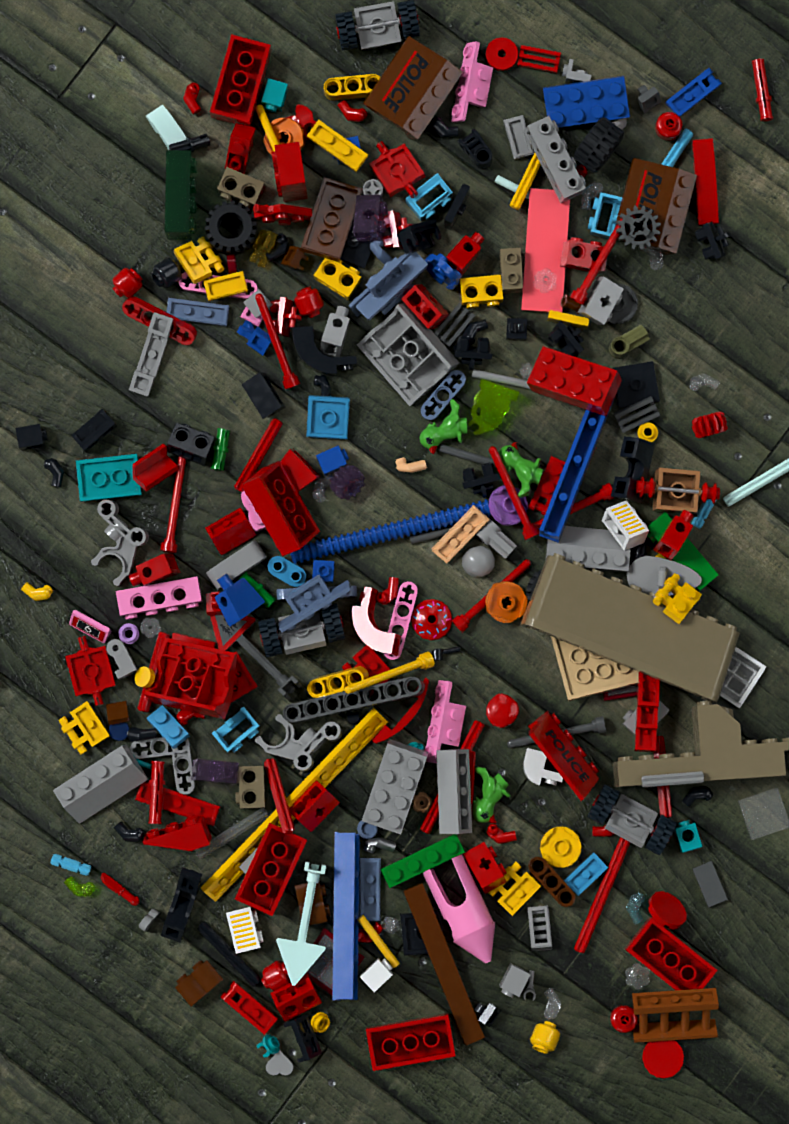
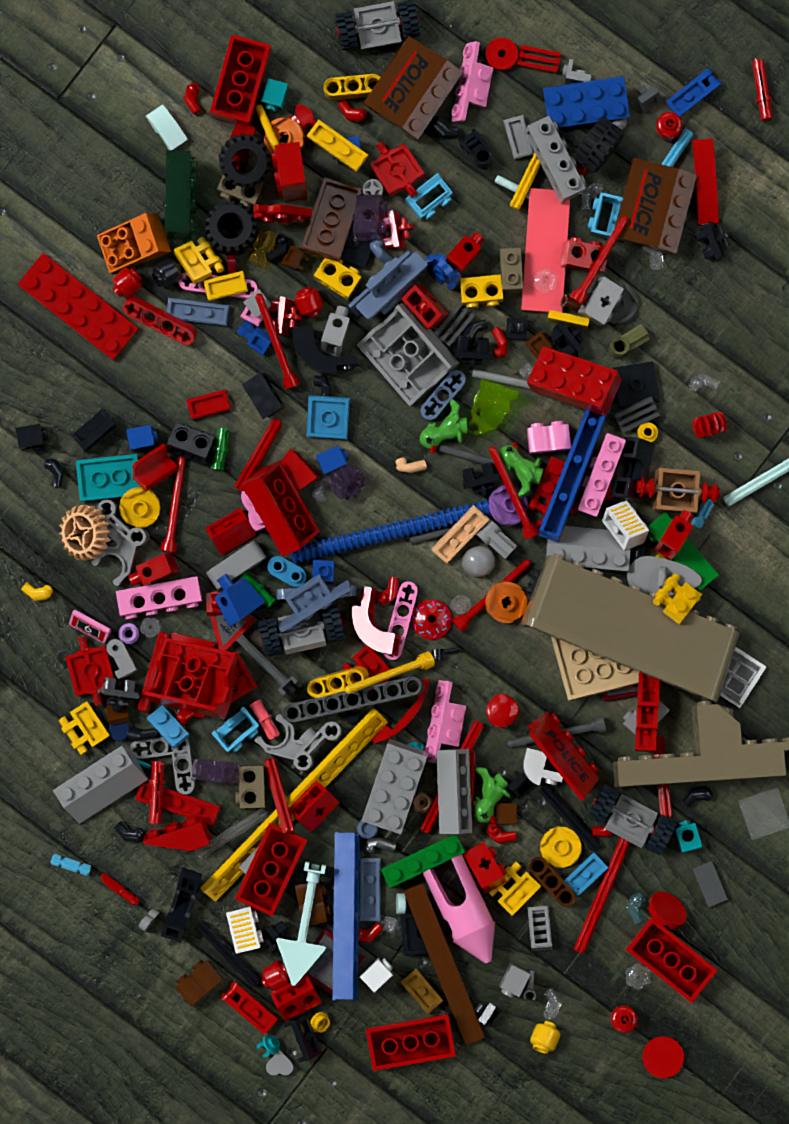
clear neon green arm [63,876,95,897] -> none
light grey slope [129,312,174,397] -> none
yellow tile [135,666,155,688] -> none
black axle [169,134,210,155] -> none
yellow bar [357,915,400,968] -> none
black hinge [396,219,441,255] -> none
black plate [444,184,470,230] -> none
dark grey gear [616,205,661,251] -> none
dark orange fence [632,988,719,1043] -> none
light grey axle [641,771,704,787] -> none
none -> red plate [17,253,139,361]
none -> light nougat gear [59,505,112,561]
none -> orange slope [97,213,171,274]
none -> black hips [97,678,140,713]
none -> yellow tile [119,487,161,528]
none -> blue brick [126,425,159,452]
none -> red tile [186,389,231,420]
none -> black tyre [219,134,271,188]
none -> coral axle [250,699,279,740]
none -> black hips [264,920,298,957]
none -> light aqua tile [396,893,407,914]
none -> pearl gold plate [400,969,443,1014]
none -> clear plate [450,595,471,614]
none -> red arm [491,327,507,359]
none -> reddish brown tile [495,803,517,824]
none -> black tile [506,771,534,799]
none -> reddish brown tile [524,331,553,359]
none -> bright pink brick [527,421,571,454]
none -> black axle [539,784,600,851]
none -> bright pink bracket [578,433,626,517]

